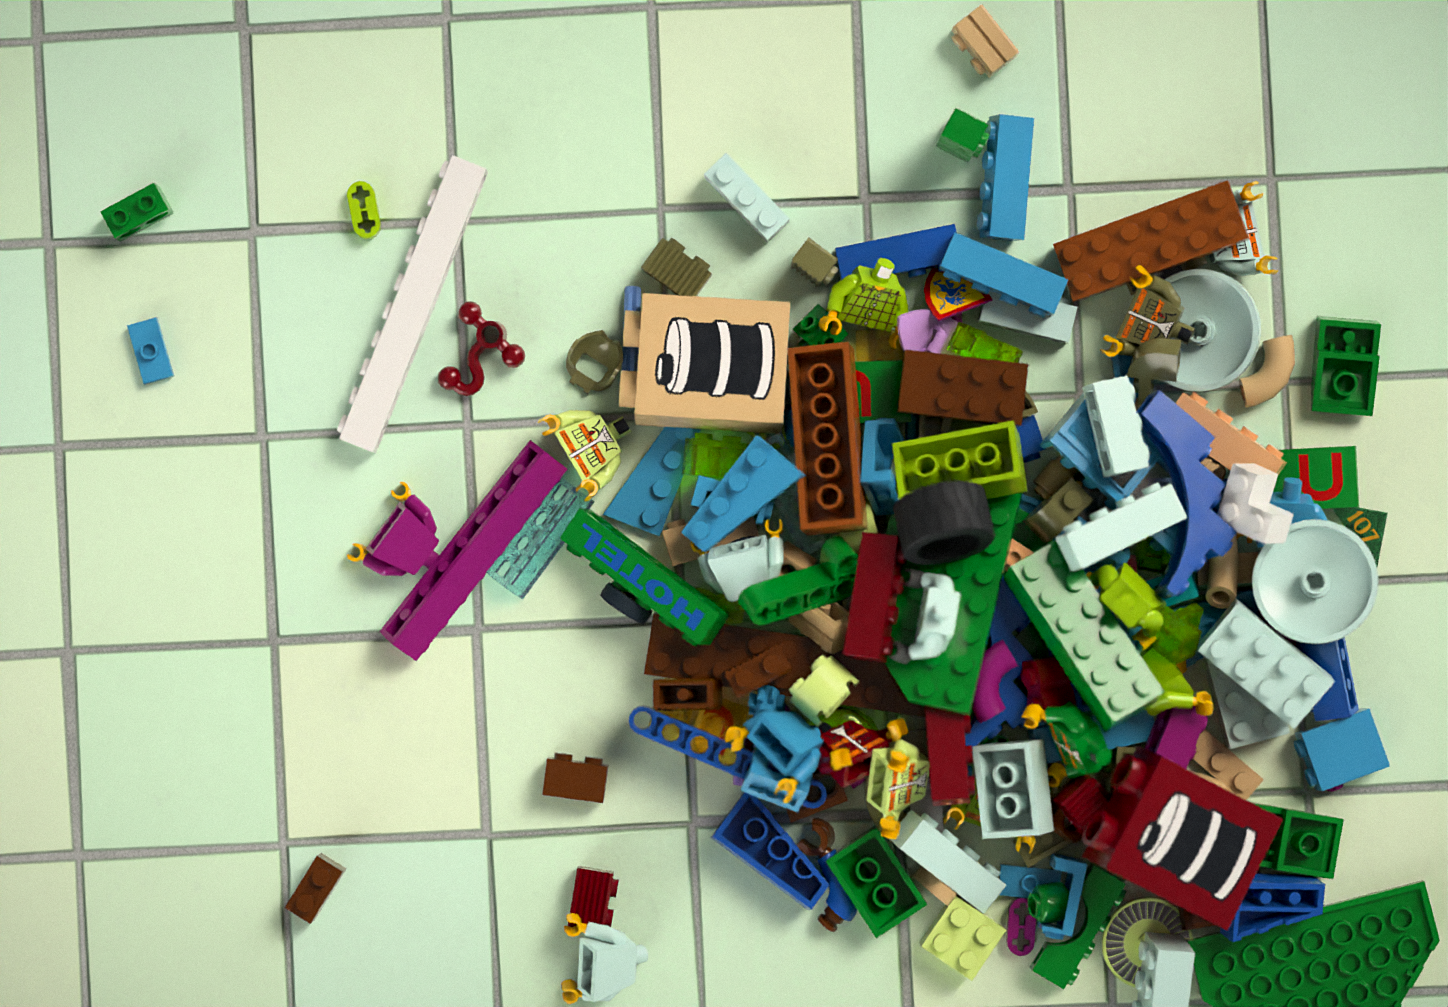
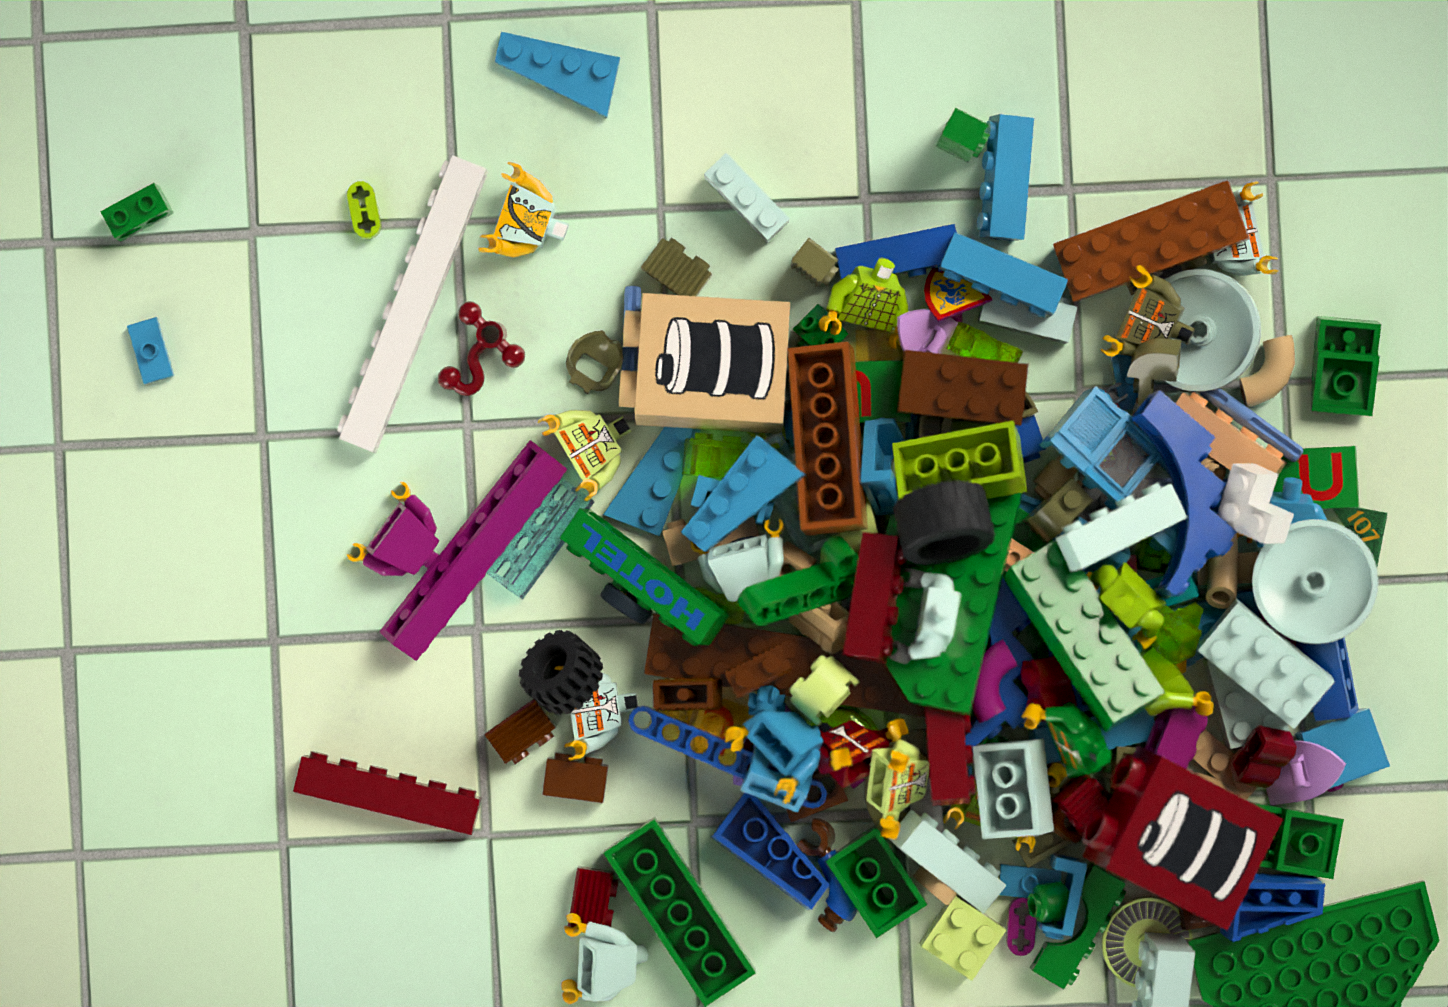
reddish brown brick [285,853,347,924] -> none
tan brick [951,5,1019,78] -> none
light aqua brick [1083,376,1149,478] -> none
none -> dark red brick [293,751,482,835]
none -> torso [478,162,569,258]
none -> reddish brown brick [484,699,556,765]
none -> dark azure wing [495,32,620,118]
none -> black tyre [519,630,603,715]
none -> torso [554,666,638,760]
none -> green brick [603,817,756,1007]
none -> medium blue axle [1200,388,1303,462]
none -> dark red brick [1229,725,1297,788]
none -> lavender shield [1266,741,1346,805]

